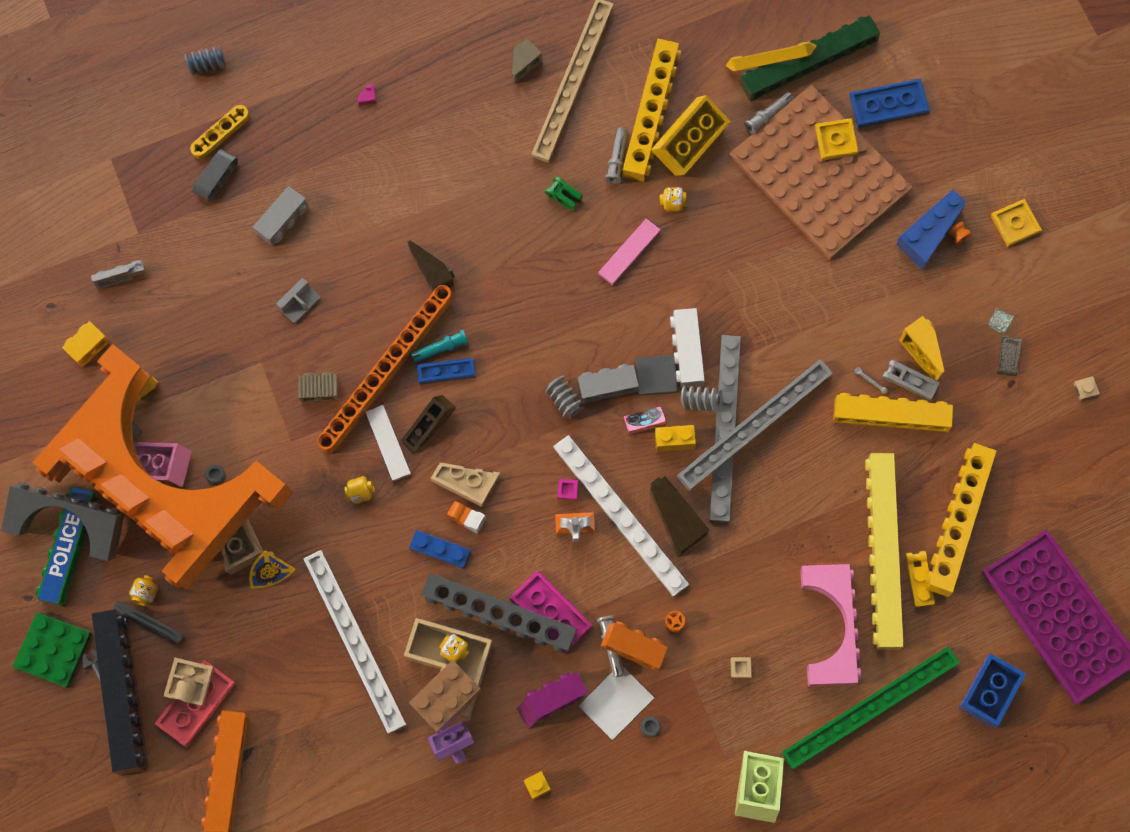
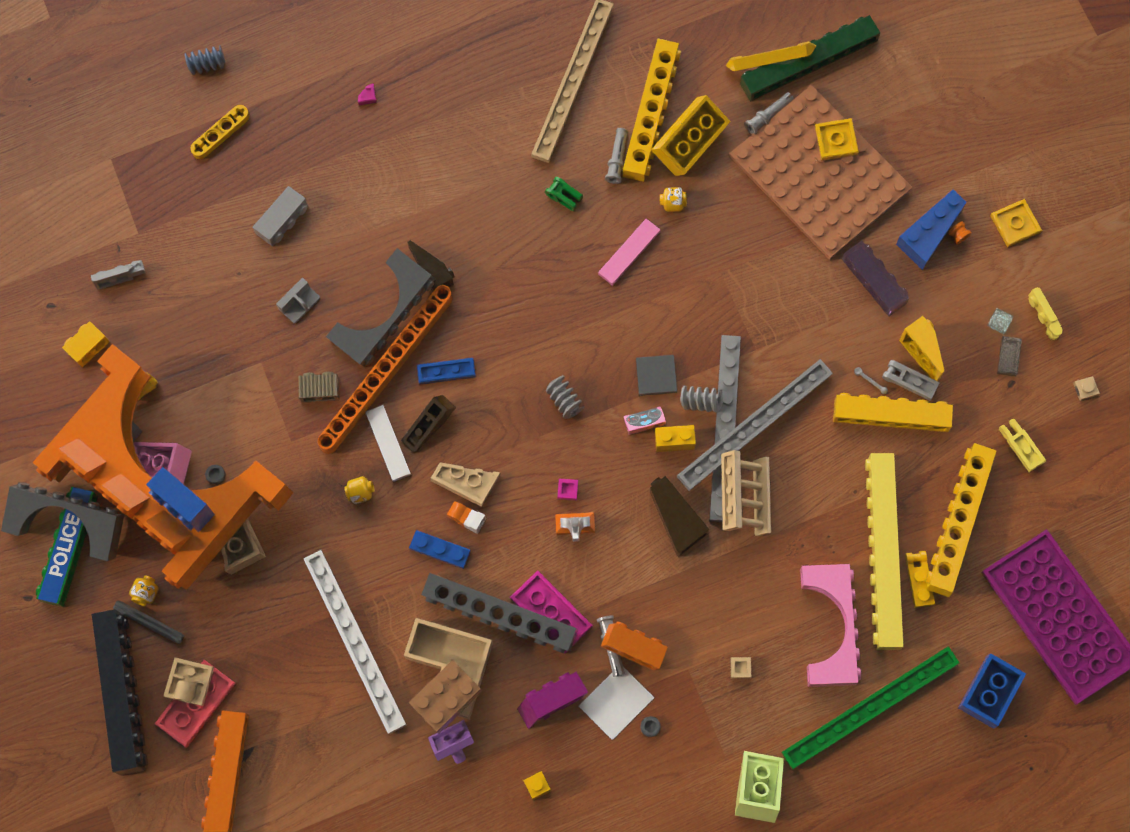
green plate [12,612,92,688] -> none
dark grey bar [83,649,100,681] -> none
dark grey beam [193,149,238,202] -> none
shield [249,550,296,589] -> none
teal pin [411,329,469,363] -> none
yellow head [439,634,469,663] -> none
dark tan slope [512,39,542,83] -> none
white plate [553,435,689,597] -> none
light grey brick [578,364,639,404] -> none
orange wheel [665,611,685,633] -> none
white brick [670,308,704,388] -> none
blue tile [849,78,930,128] -> none
none -> blue brick [146,467,215,532]
none -> dark grey arch [326,248,435,367]
none -> tan fence [721,450,771,536]
none -> clear purple brick [842,241,909,316]
none -> light yellow hinge [999,419,1046,472]
none -> light yellow hinge [1028,287,1063,340]

